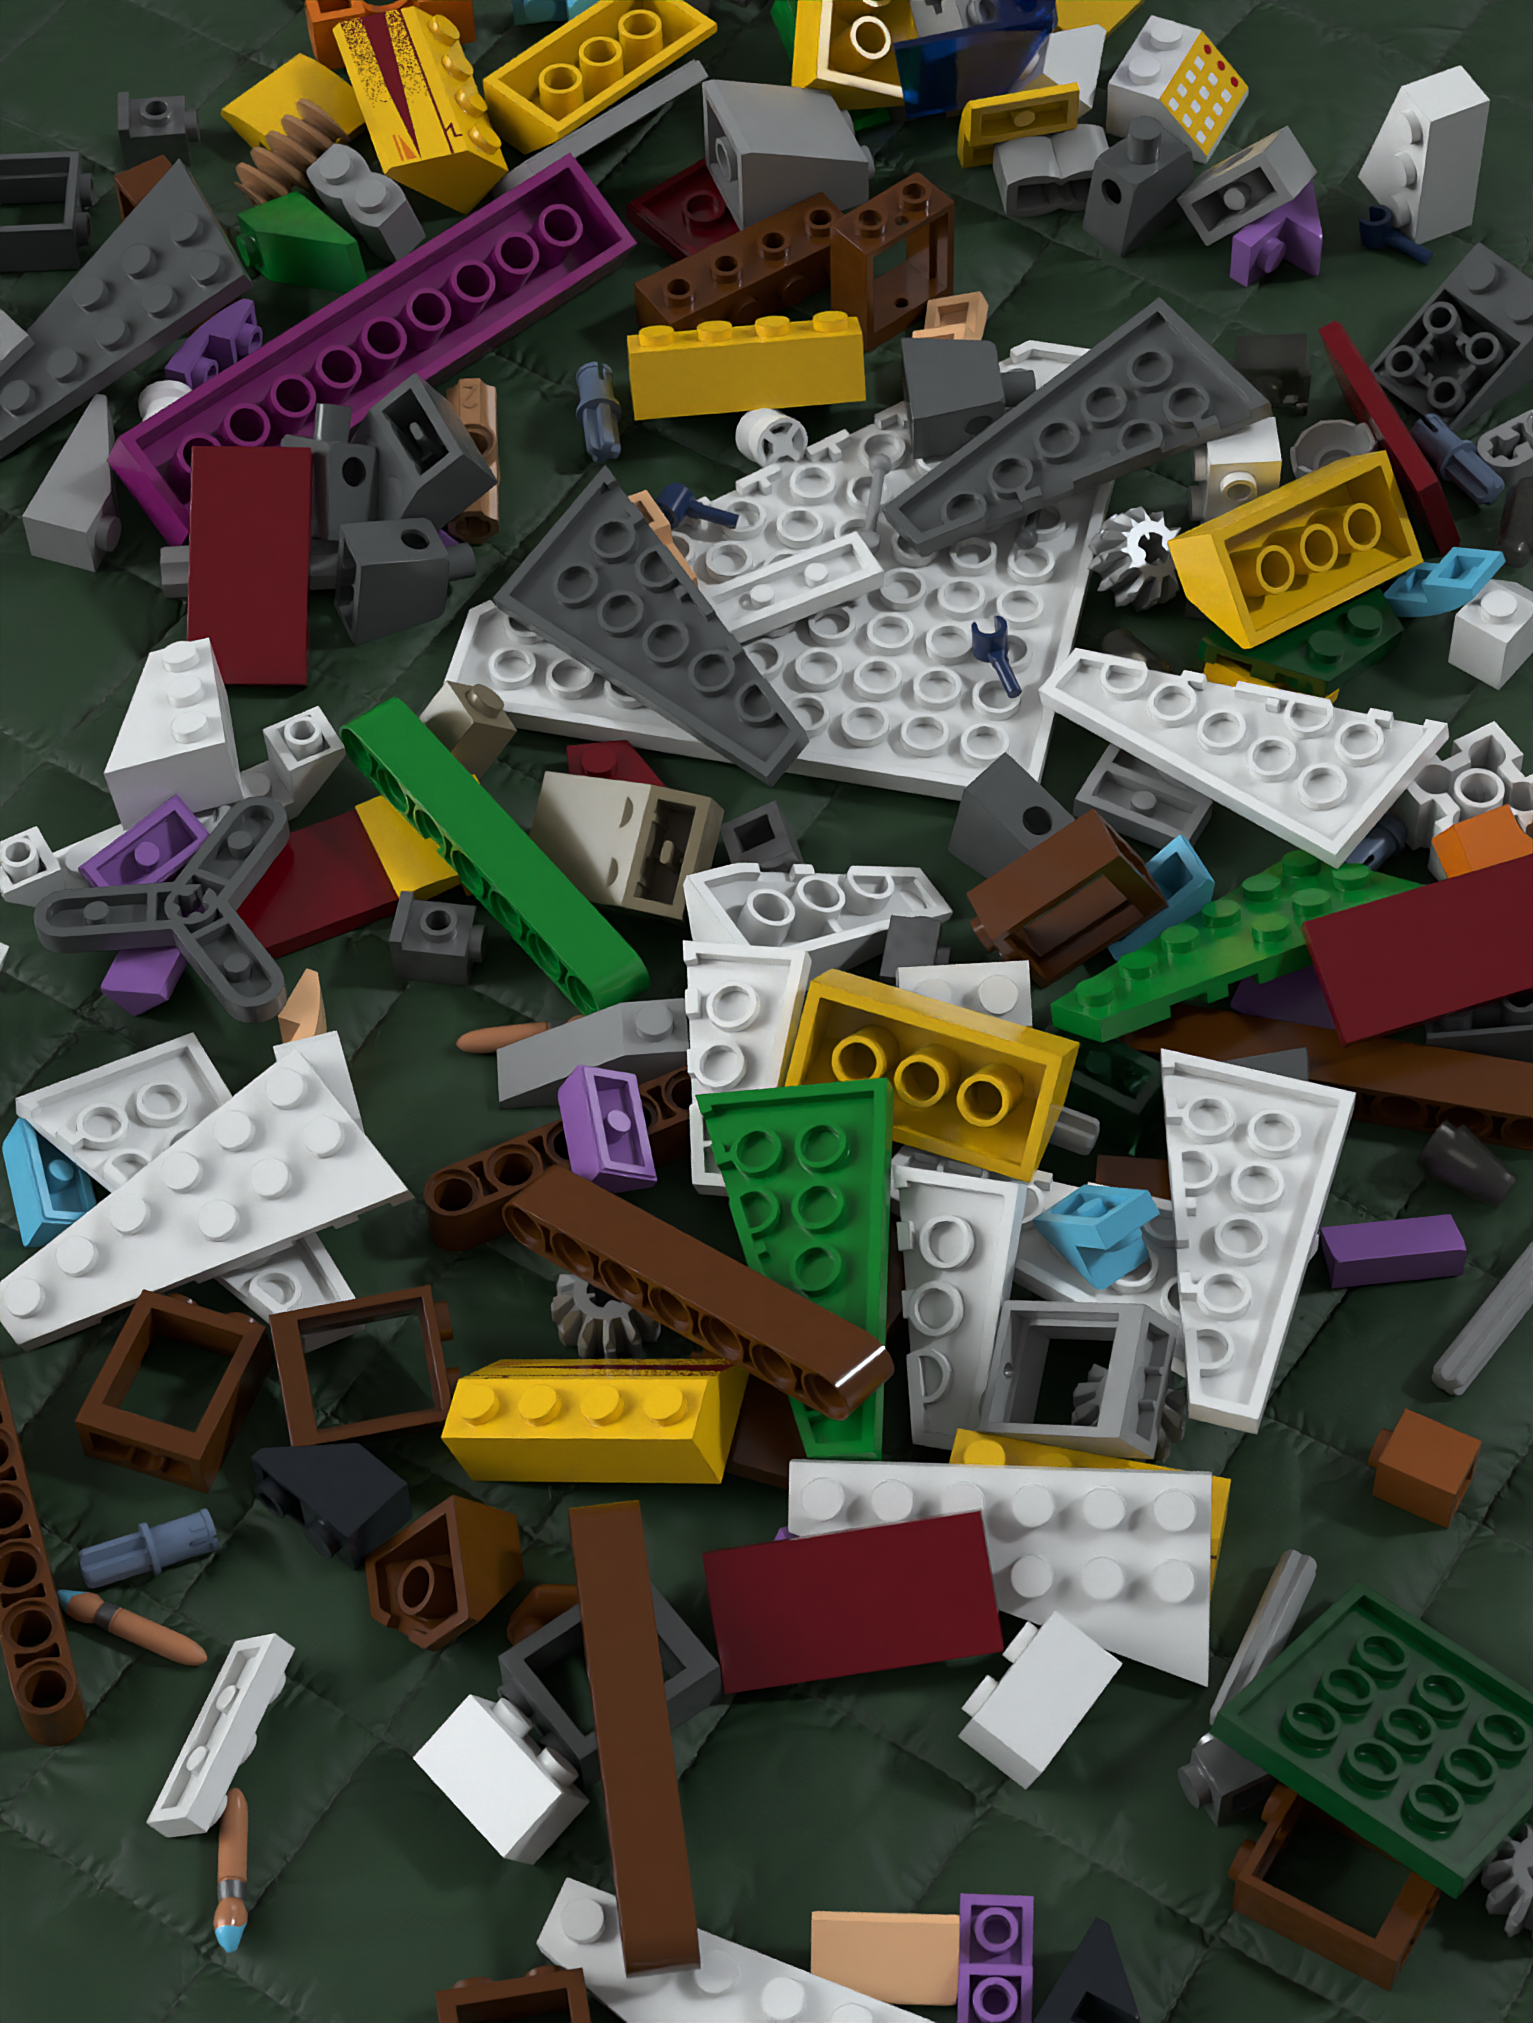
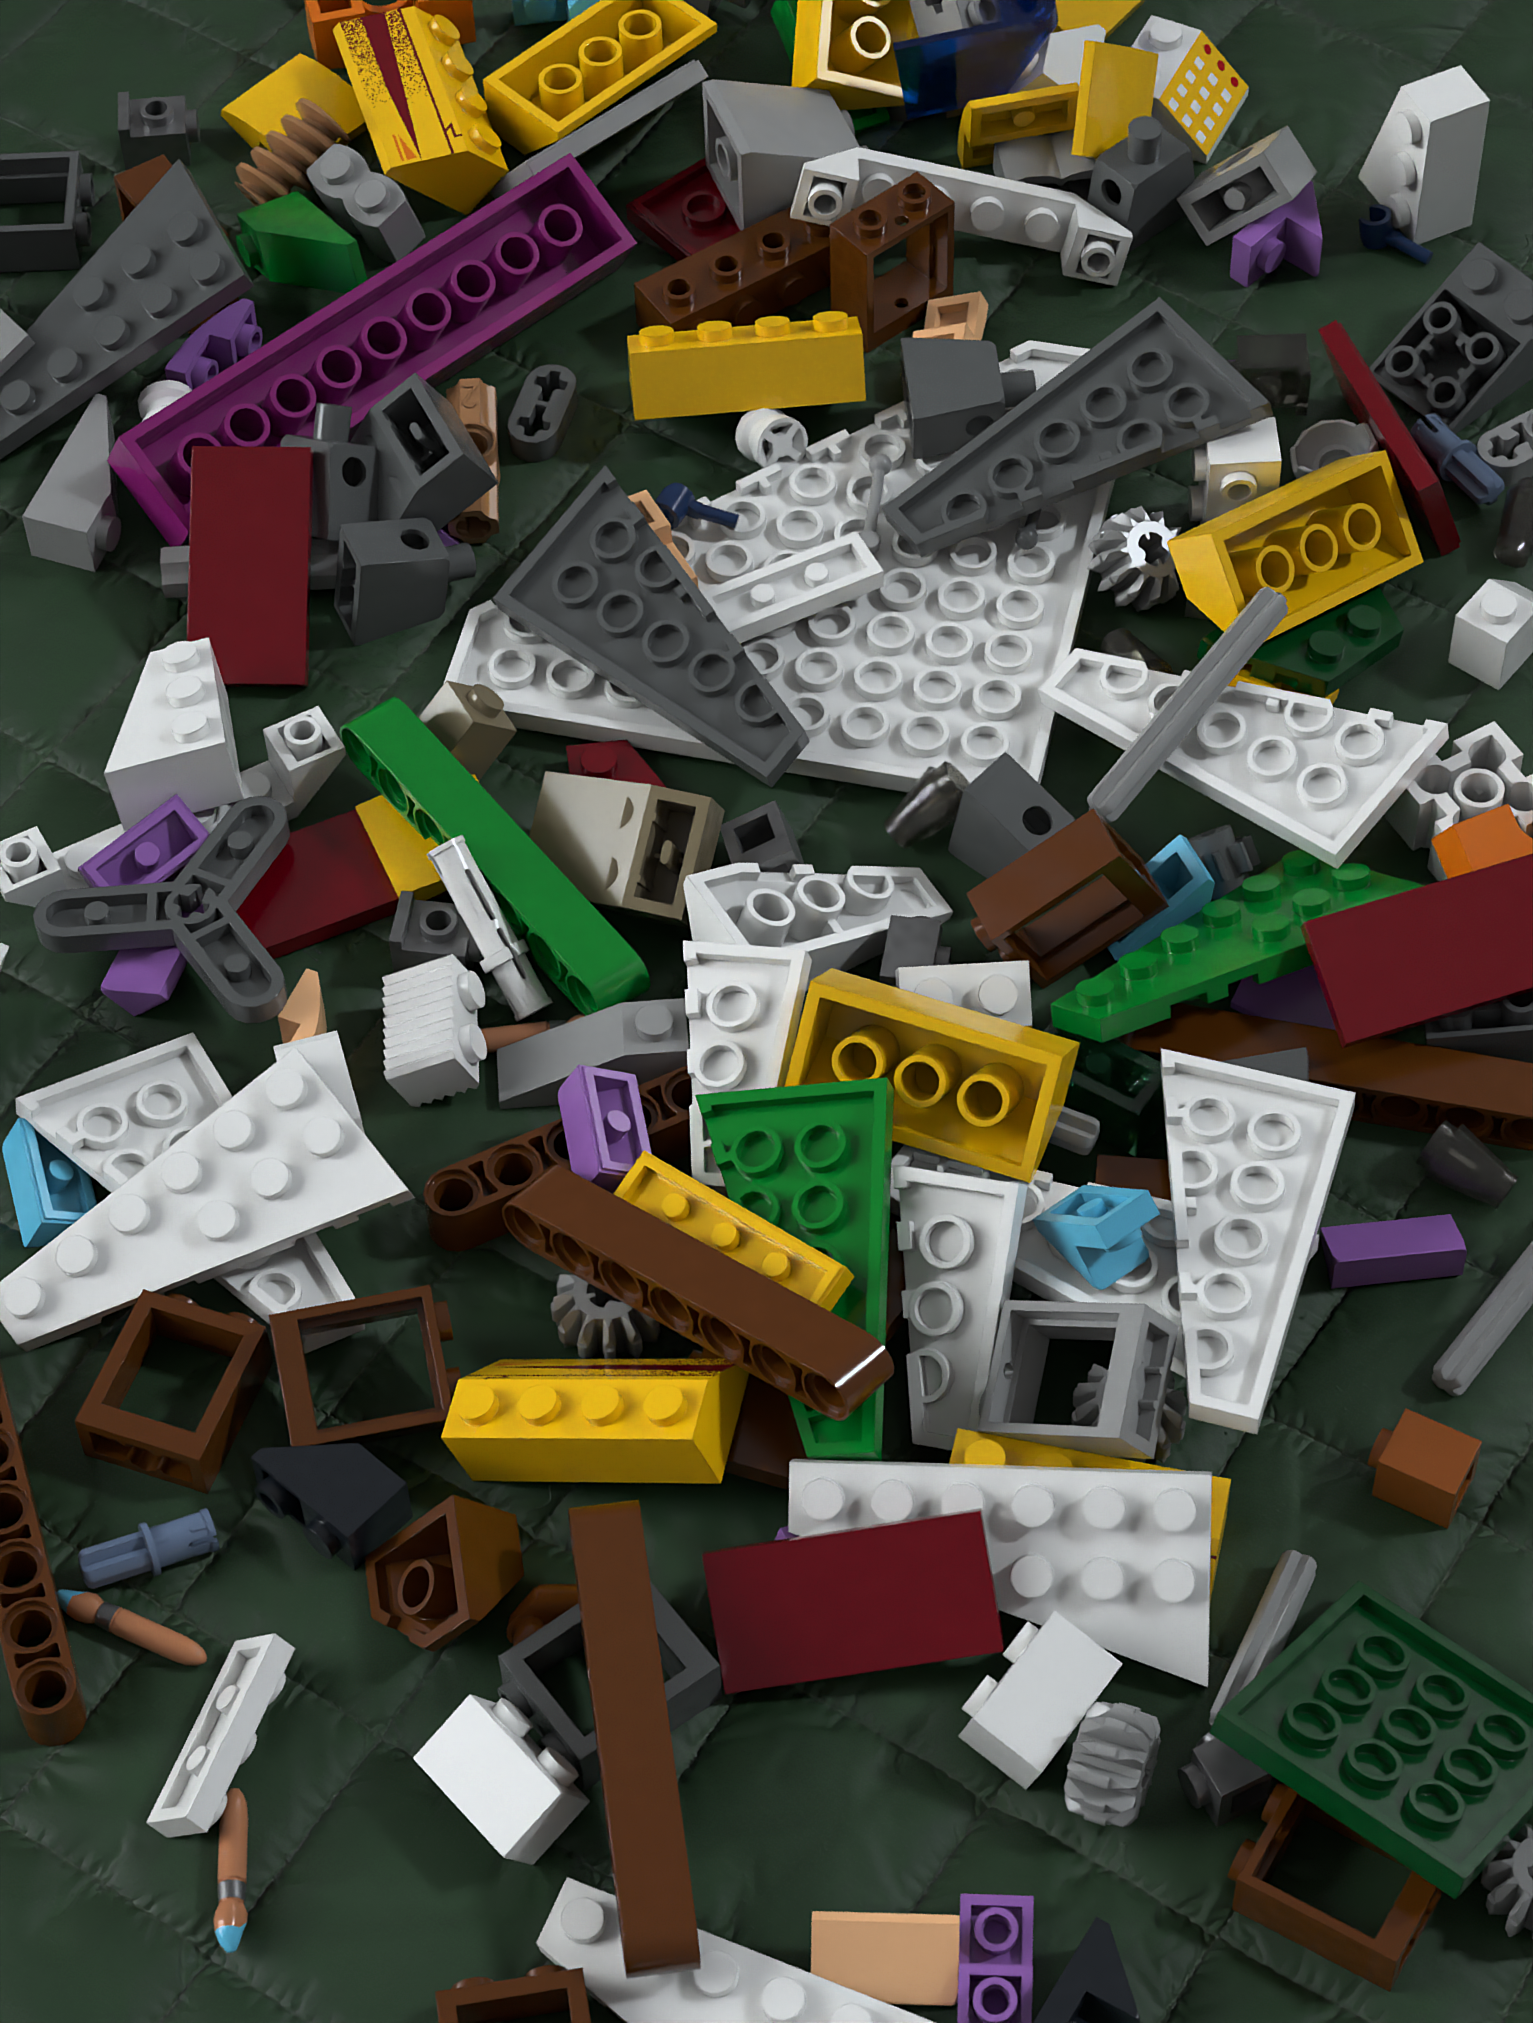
sand blue axle [576,362,622,464] -> none
dark blue hand [971,615,1022,698] -> none
light grey wing [1073,743,1213,850] -> none
sand blue pin [1343,813,1407,872] -> none
medium azure slope [1383,547,1506,617] -> none
none -> white brick [382,954,487,1107]
none -> white pin [426,835,553,1022]
none -> dark grey beam [508,364,578,462]
none -> yellow tile [613,1150,855,1312]
none -> white slope [790,147,1133,286]
none -> clear smoke cone [884,761,970,849]
none -> light grey gear [1064,1702,1161,1827]
none -> yellow slope [1071,40,1159,159]
none -> light grey axle [1087,587,1288,823]
none -> dark grey gear [1188,825,1261,900]

